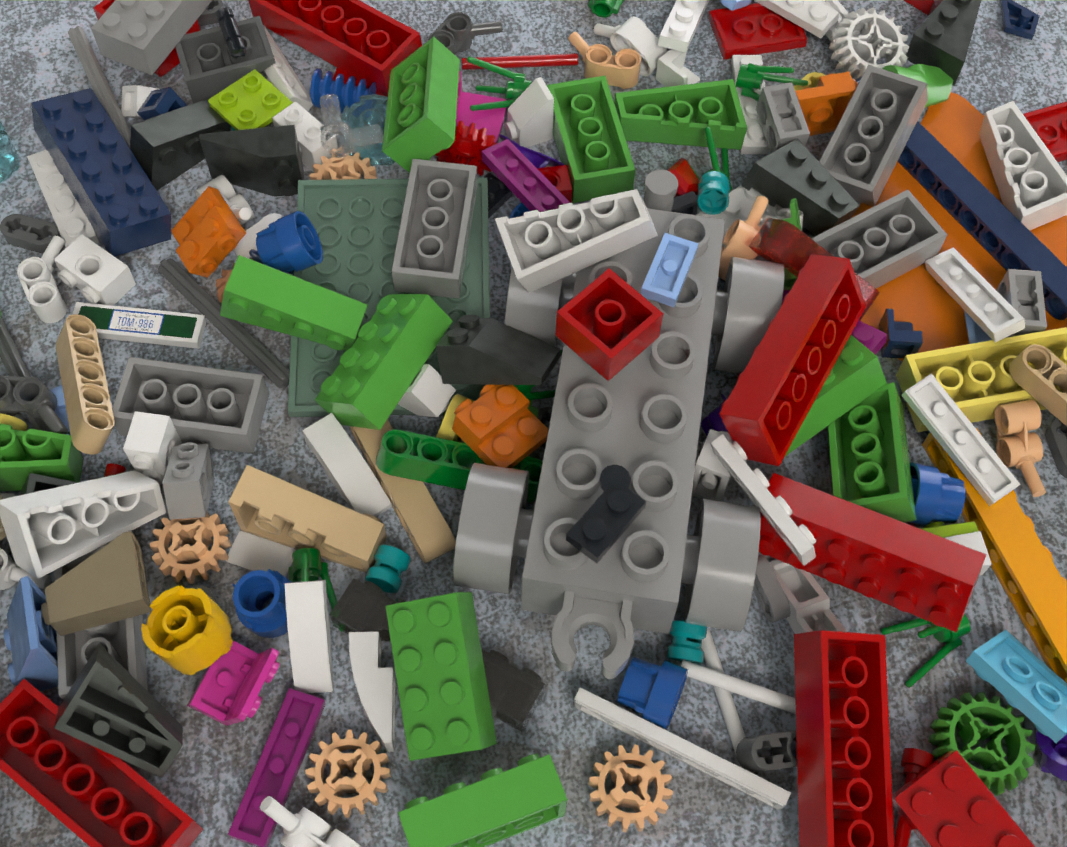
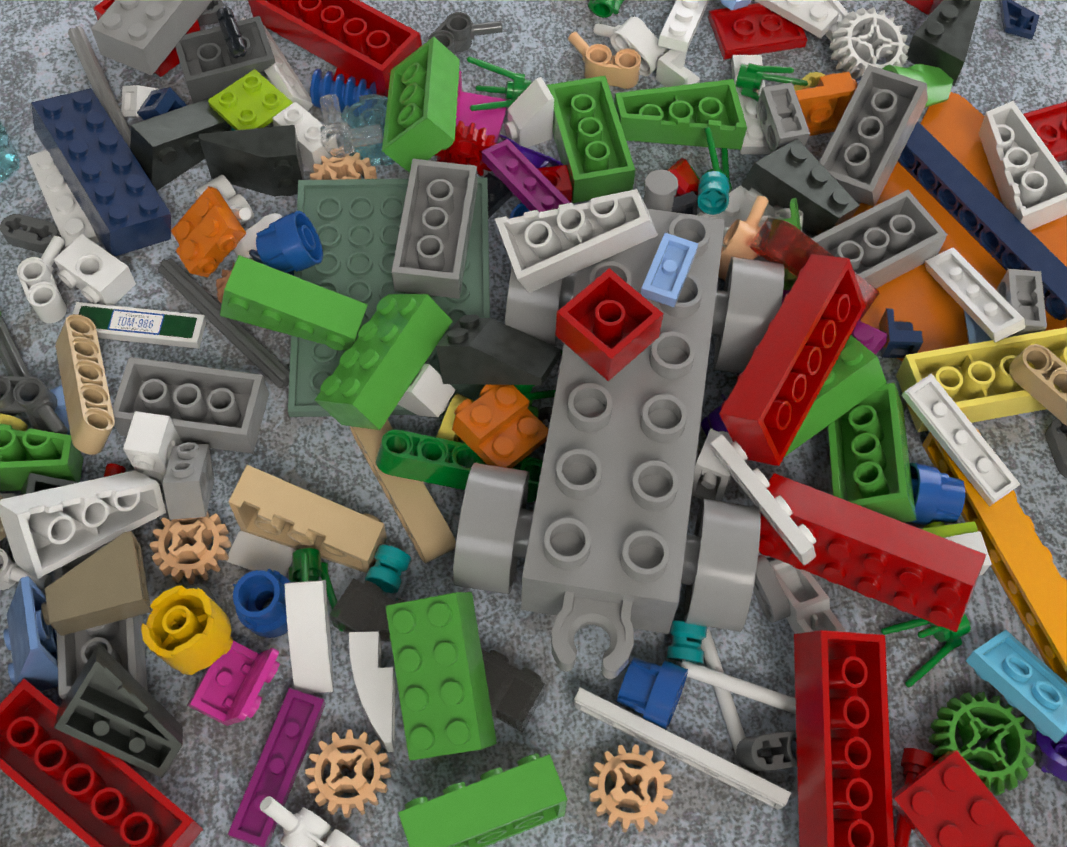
white slope [302,413,392,517] -> none
red bar [462,53,578,70] -> none
black hinge [566,465,646,564] -> none
light nougat beam [994,399,1046,497] -> none

